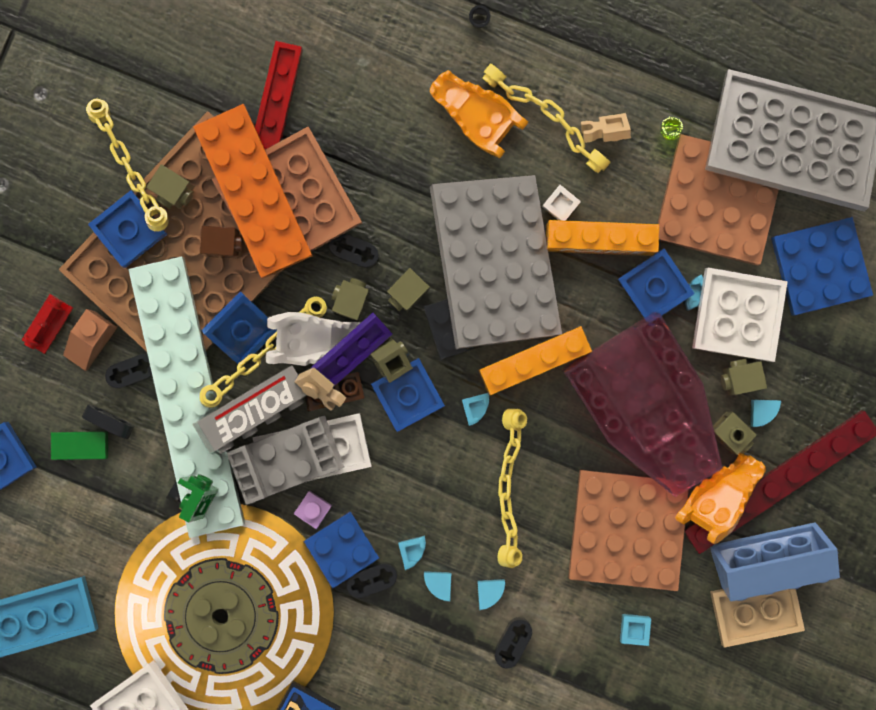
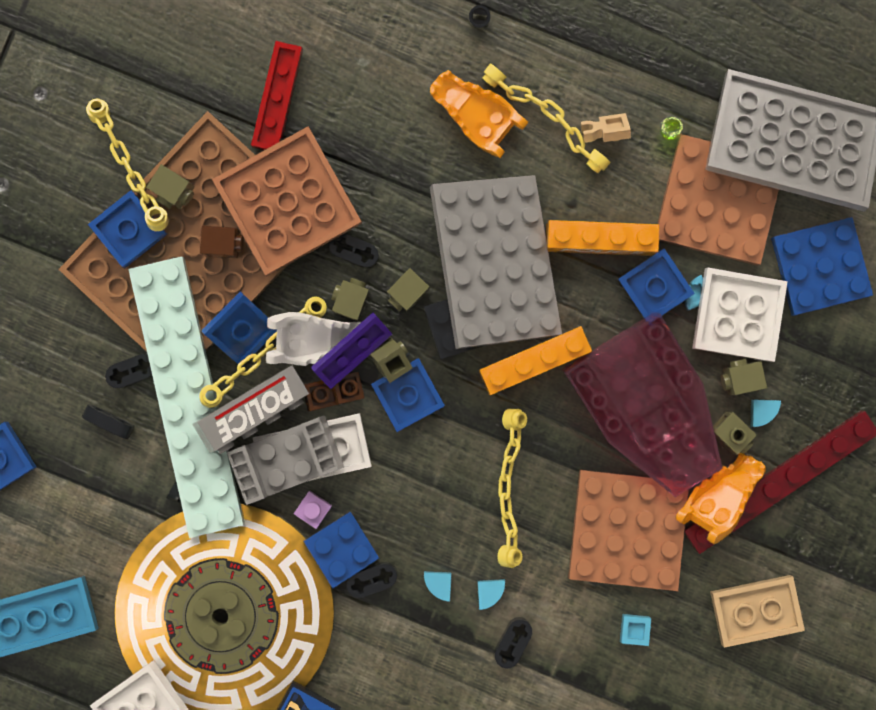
red hinge [22,294,73,354] -> none
green tile [51,431,108,460] -> none
nougat slope [63,309,118,371] -> none
green bracket [178,474,219,523] -> none
orange plate [193,104,313,279] -> none
tan plate [295,367,346,410] -> none
medium azure tile [398,535,426,570] -> none
medium azure tile [462,393,489,426] -> none
white plate [542,185,581,221] -> none
medium blue slope [710,522,840,602] -> none

